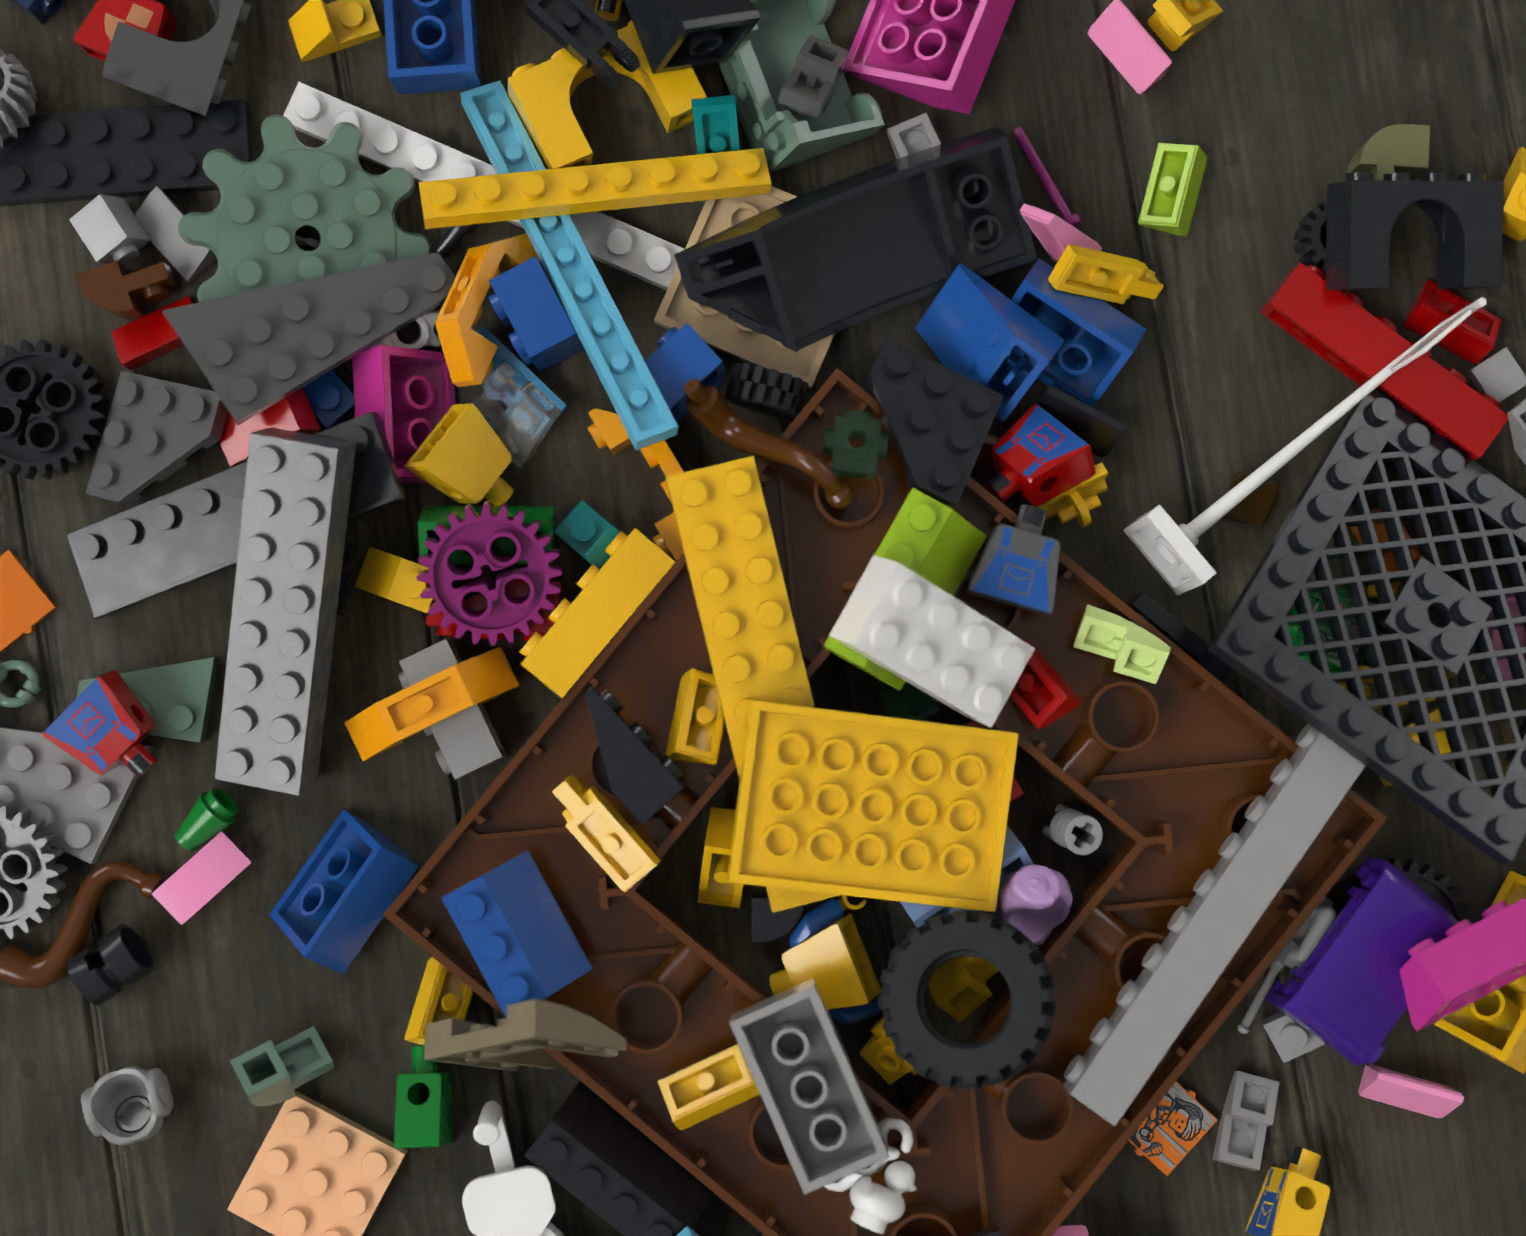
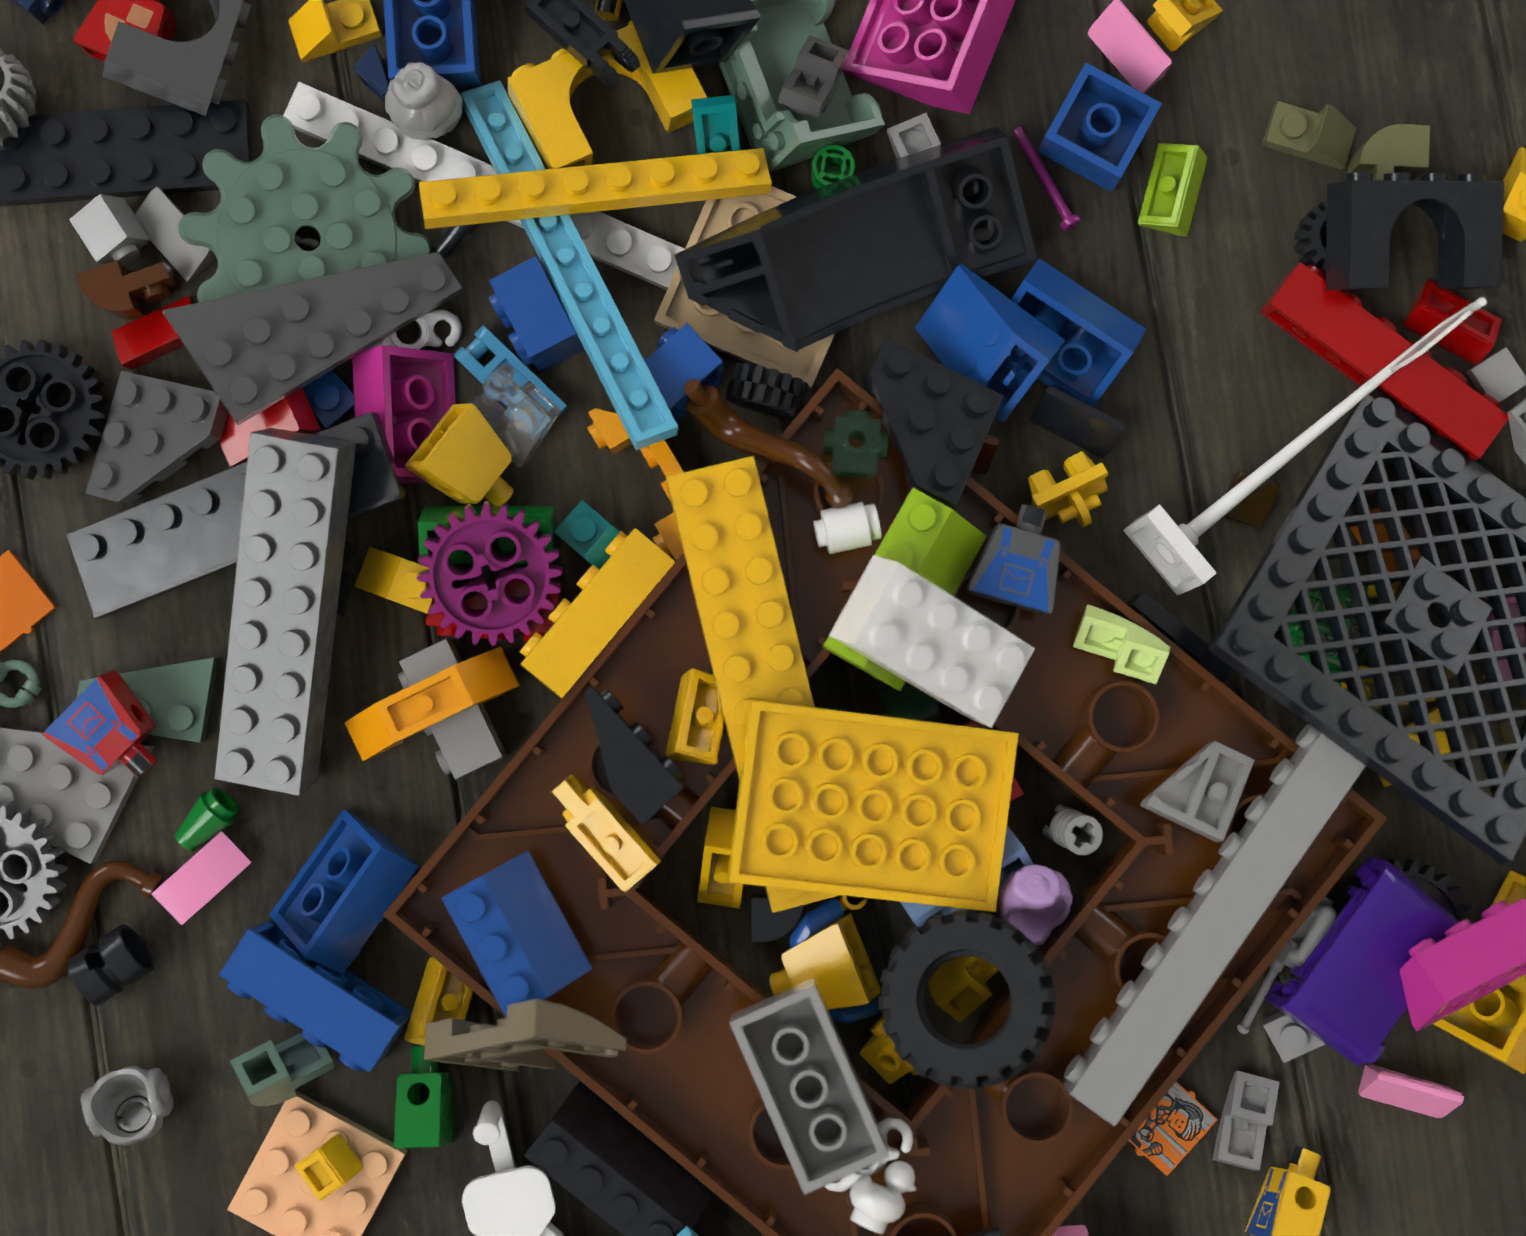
light orange slope [435,233,540,387] -> none
yellow slope [658,1044,760,1130] -> none
red torso [984,404,1096,506] -> none
red slope [1010,637,1082,730] -> none
bright pink slope [1019,203,1102,263] -> none
yellow hinge [1048,244,1164,304] -> none
none -> blue brick [219,920,412,1073]
none -> yellow slope [294,1134,363,1201]
none -> dark blue slope [353,45,390,102]
none -> light grey hair [385,62,463,140]
none -> green wheel [811,145,855,190]
none -> white brick [813,502,882,554]
none -> blue brick [1037,62,1162,192]
none -> light grey wing [1140,741,1254,842]
none -> olive slope [1262,101,1357,170]

